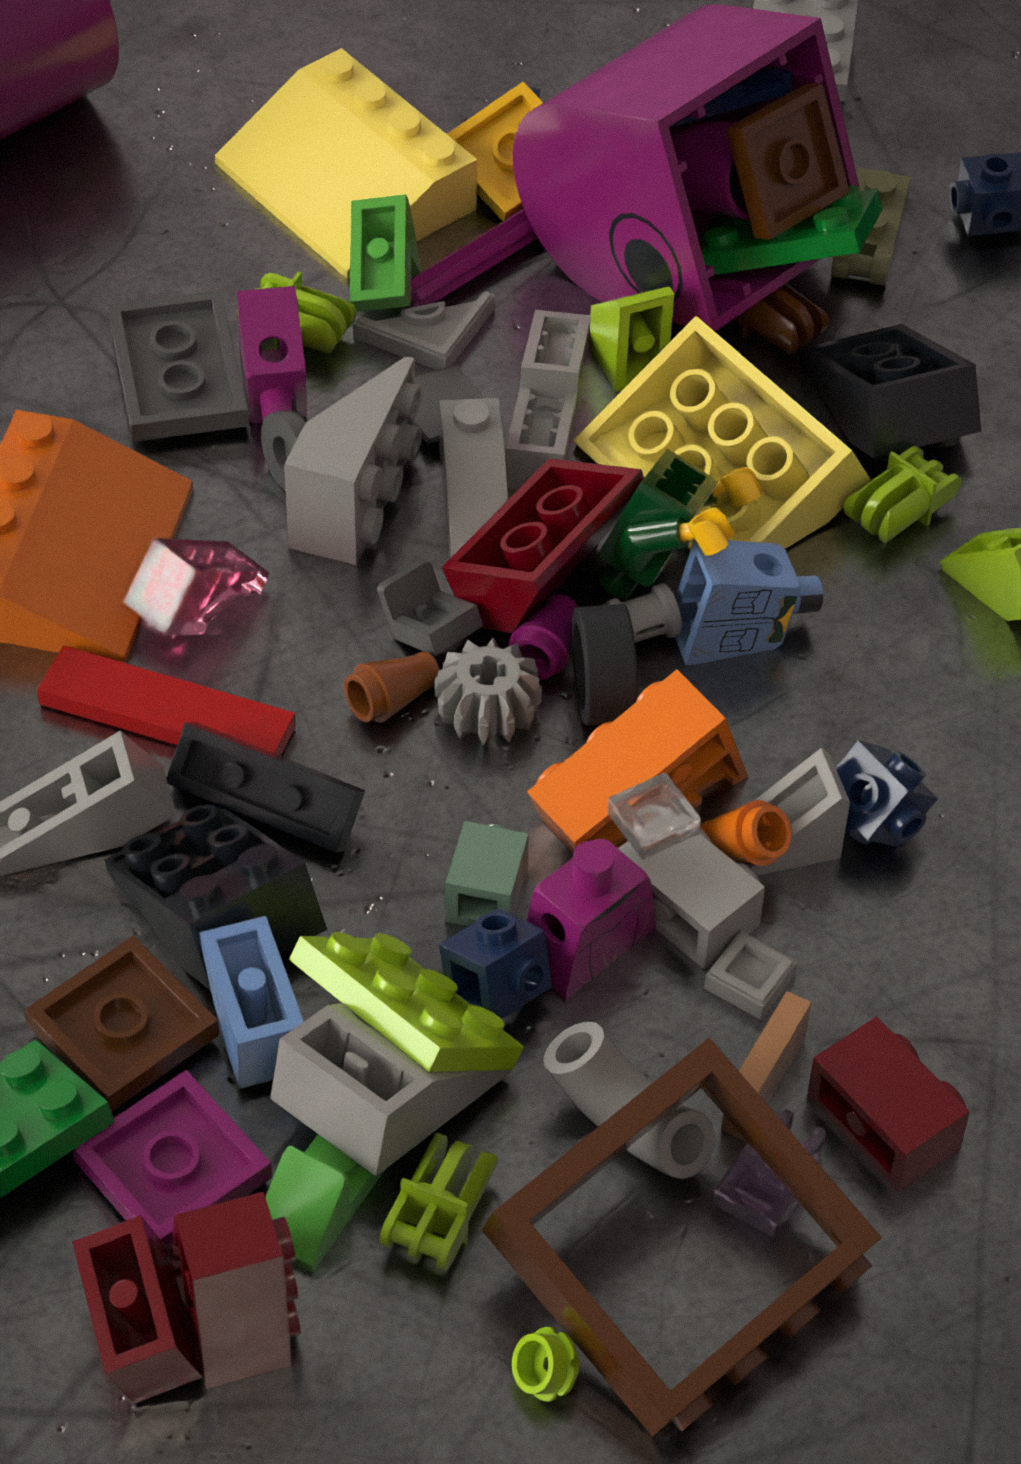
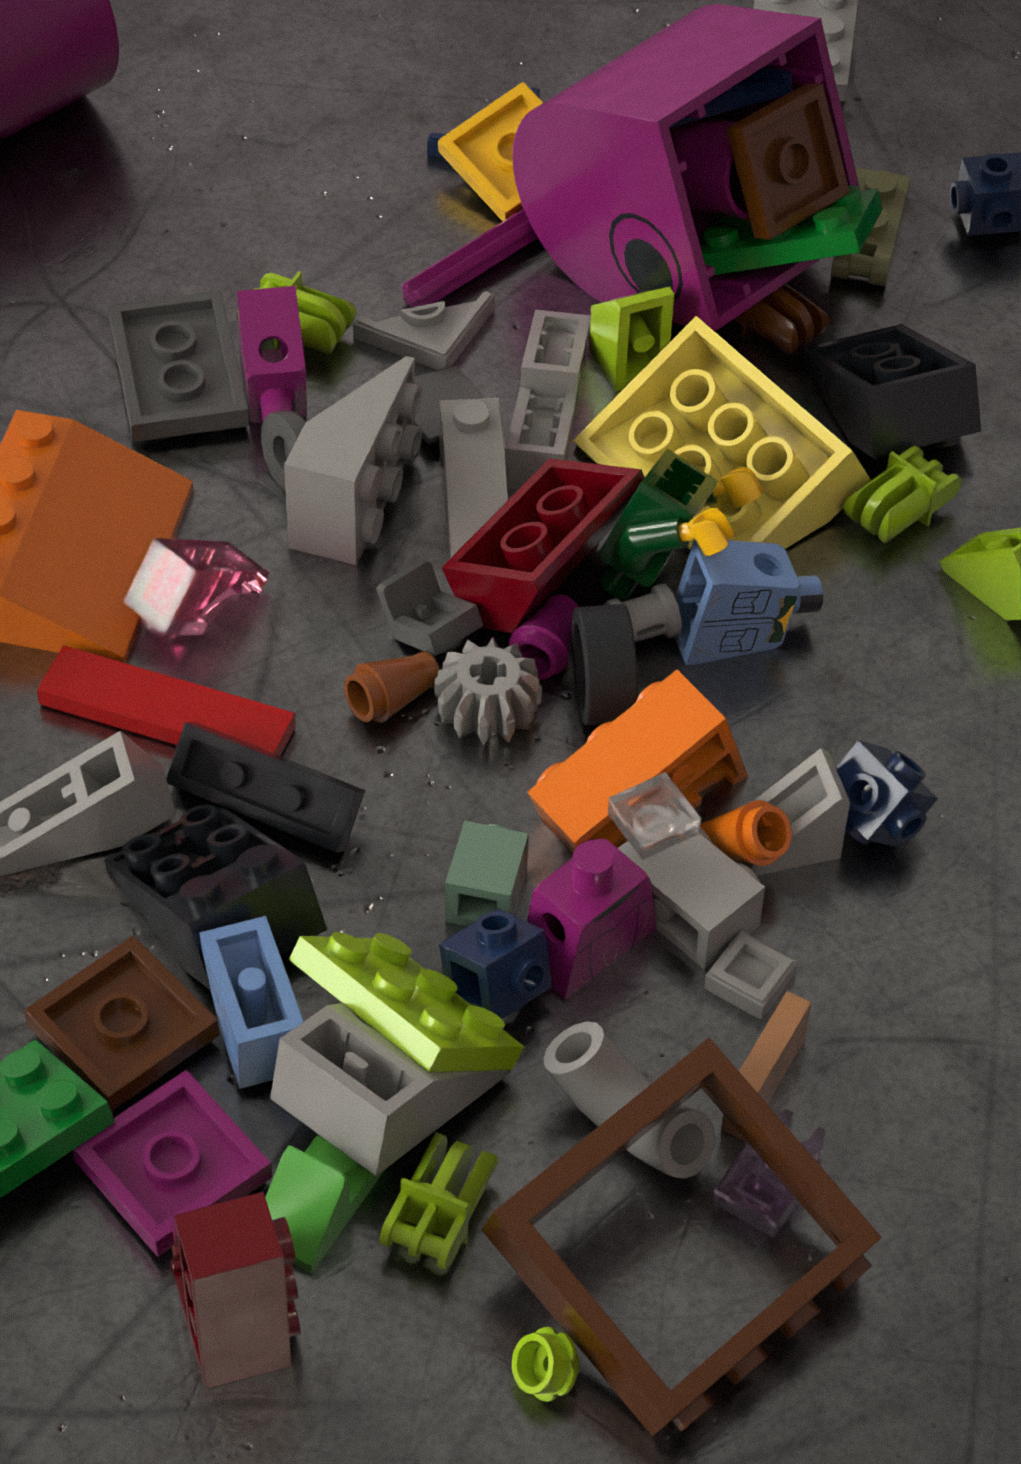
dark red brick [72,1215,202,1404] -> none
light yellow slope [215,48,477,279] -> none
bright green slope [349,194,421,312] -> none
dark red brick [807,1016,970,1191] -> none

